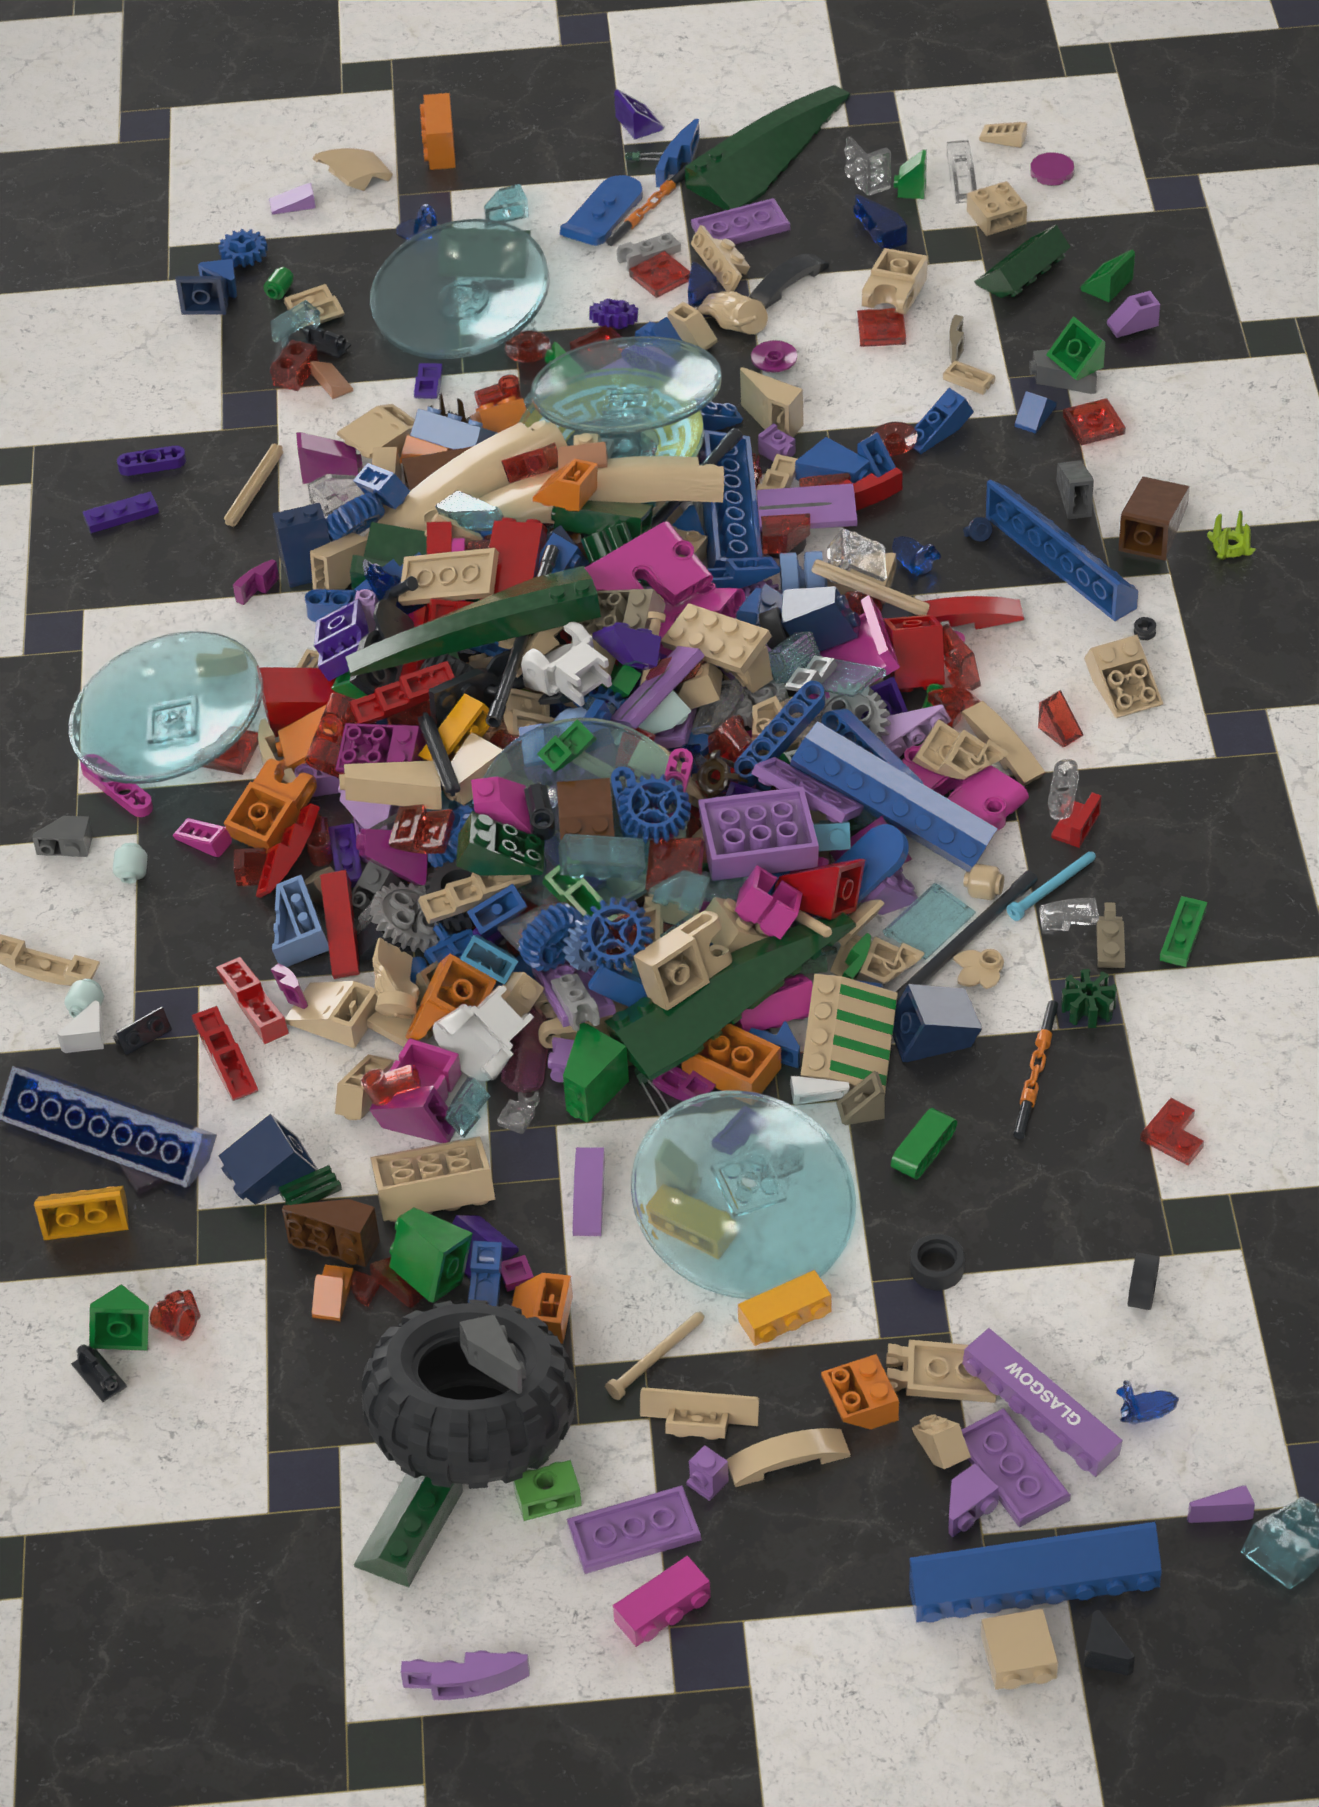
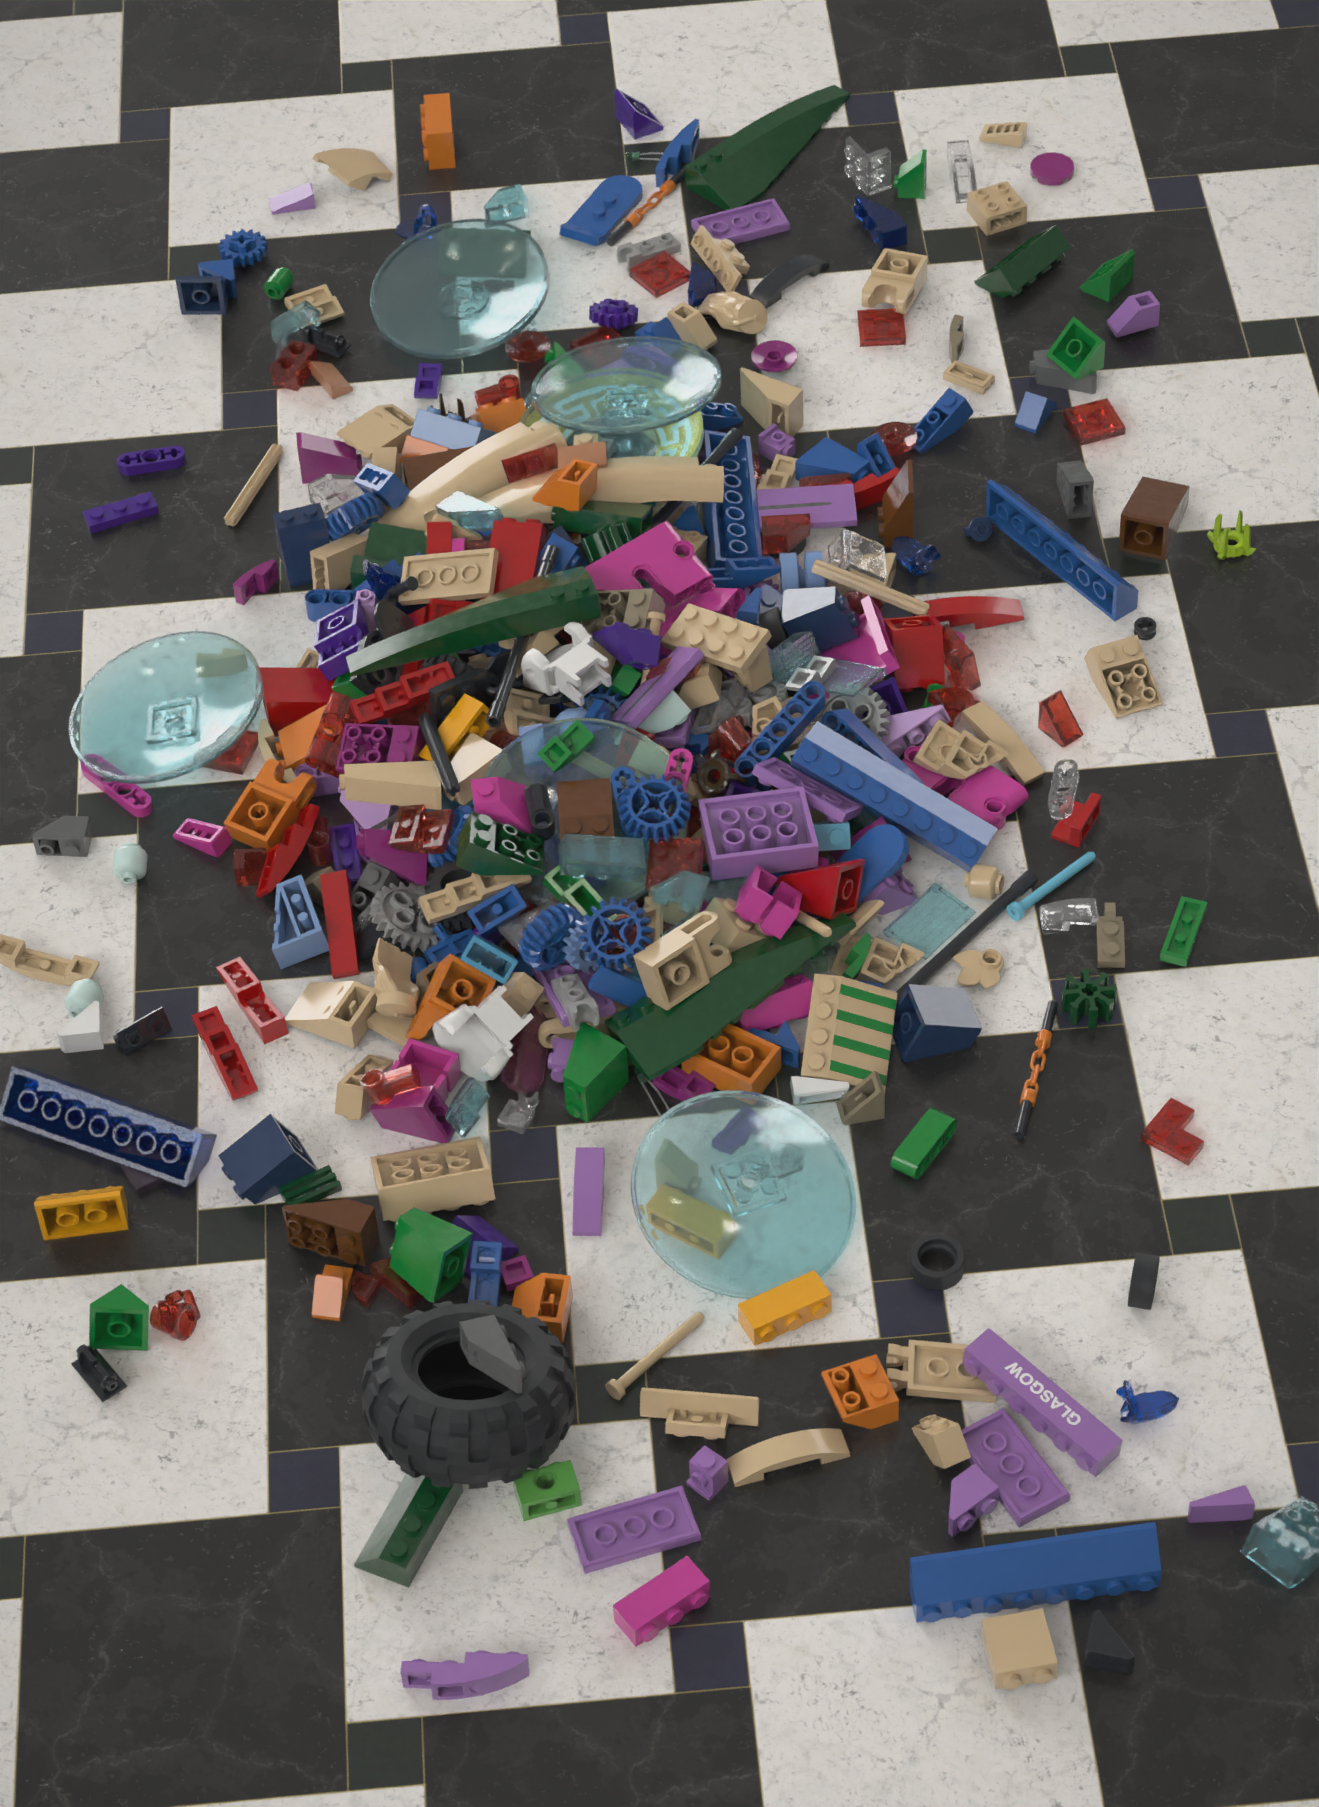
magenta slope [271,963,308,1009] -> none
none -> reddish brown slope [878,460,914,548]

